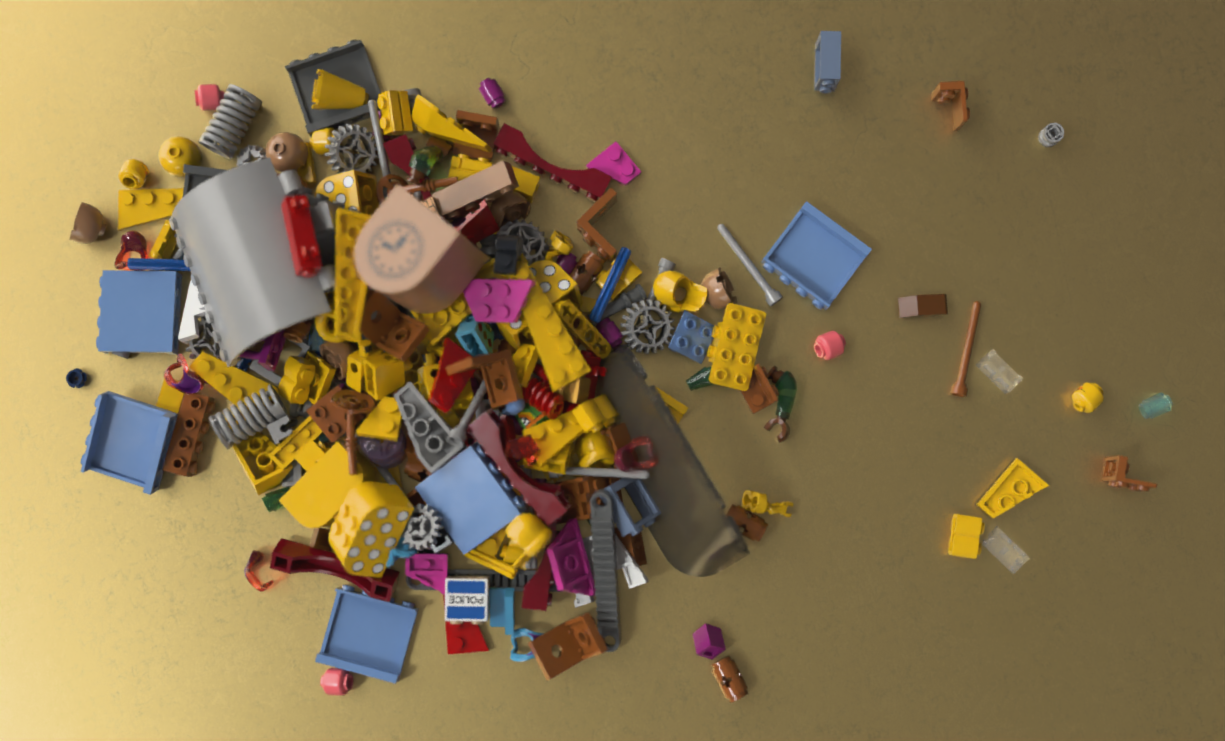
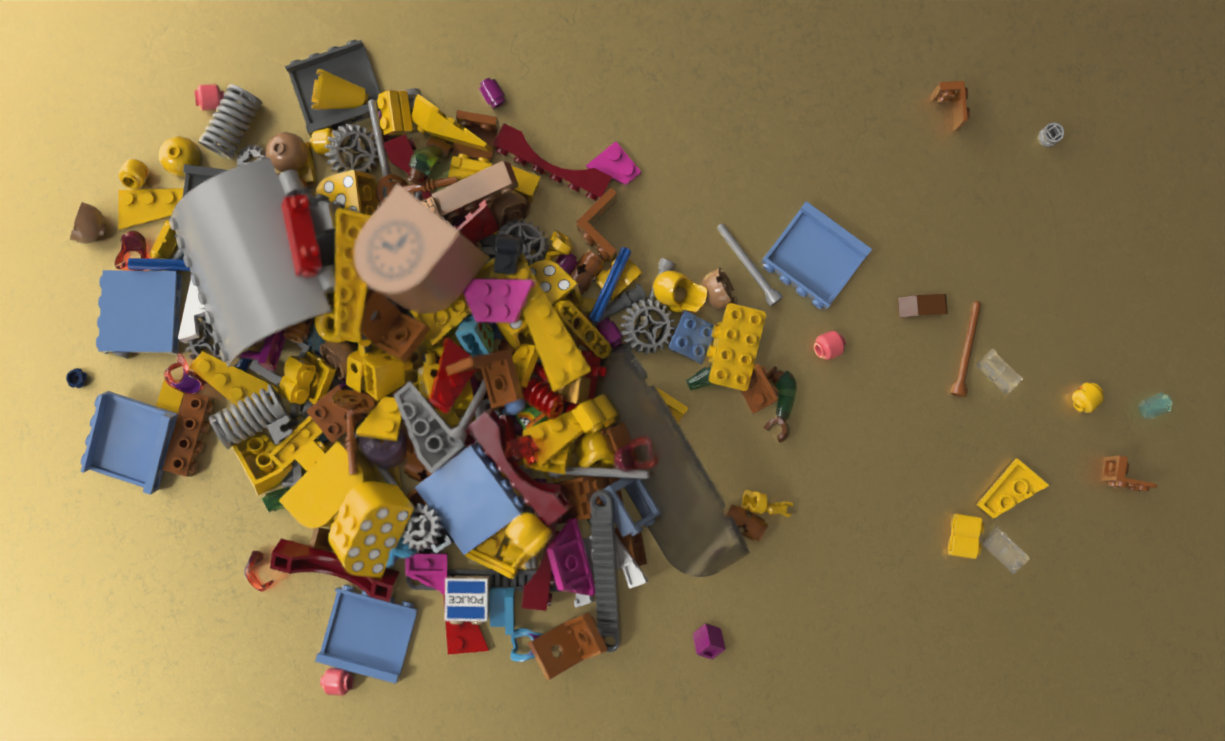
dark orange piece [711,655,749,703] -> none
sand blue window [814,31,841,93] -> none

